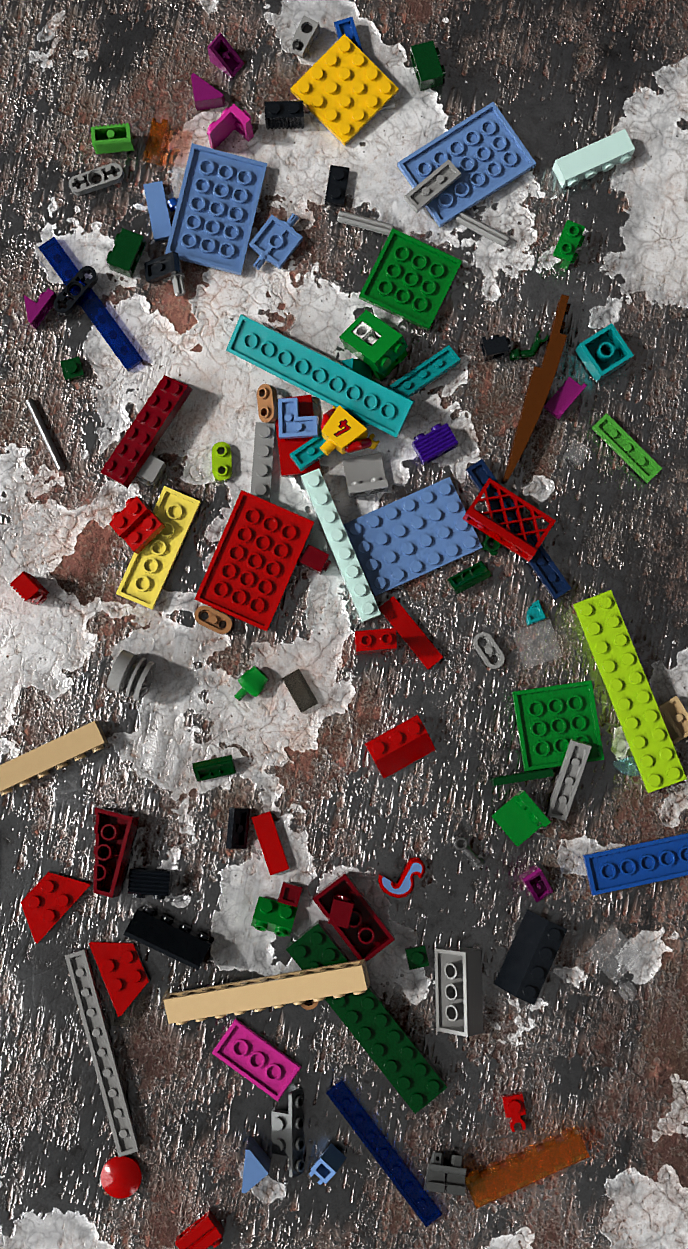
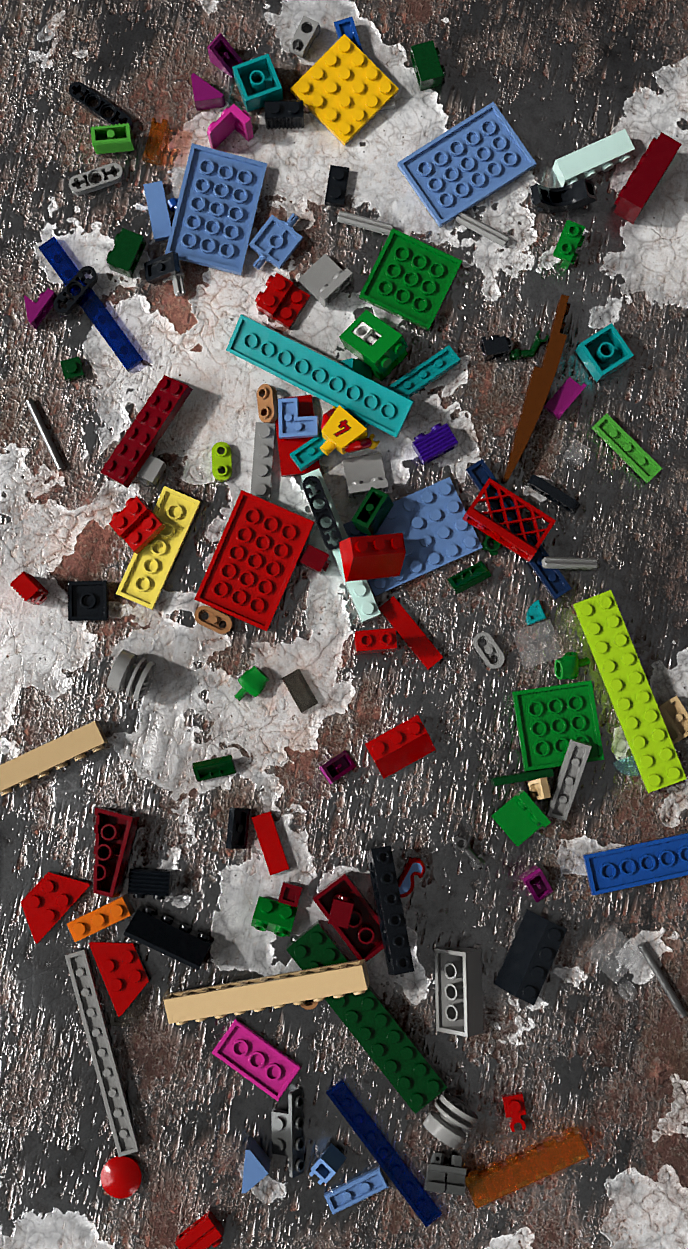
light grey plate [404,159,461,213] -> none
dark green plate [405,944,429,970] -> none
none -> orange arch [67,894,135,942]
none -> black plate [68,580,109,621]
none -> black beam [69,82,133,130]
none -> teal brick [232,54,283,112]
none -> red plate [255,273,310,330]
none -> light grey bracket [298,254,353,307]
none -> black beam [303,476,342,551]
none -> magenta slope [319,750,356,785]
none -> medium blue tile [324,1166,389,1214]
none -> red slope [339,533,406,582]
none -> dark green brick [351,487,394,536]
none -> black brick [366,845,414,975]
none -> light grey wheel [423,1092,479,1150]
none -> black beam [527,475,580,514]
none -> tan bracket [528,777,551,801]
none -> black arch [530,178,597,214]
none -> light grey axle [542,557,598,570]
none -> green piece [554,652,590,680]
none -> dark red brick [613,132,682,224]
none -> flat silver bar [638,942,687,1018]

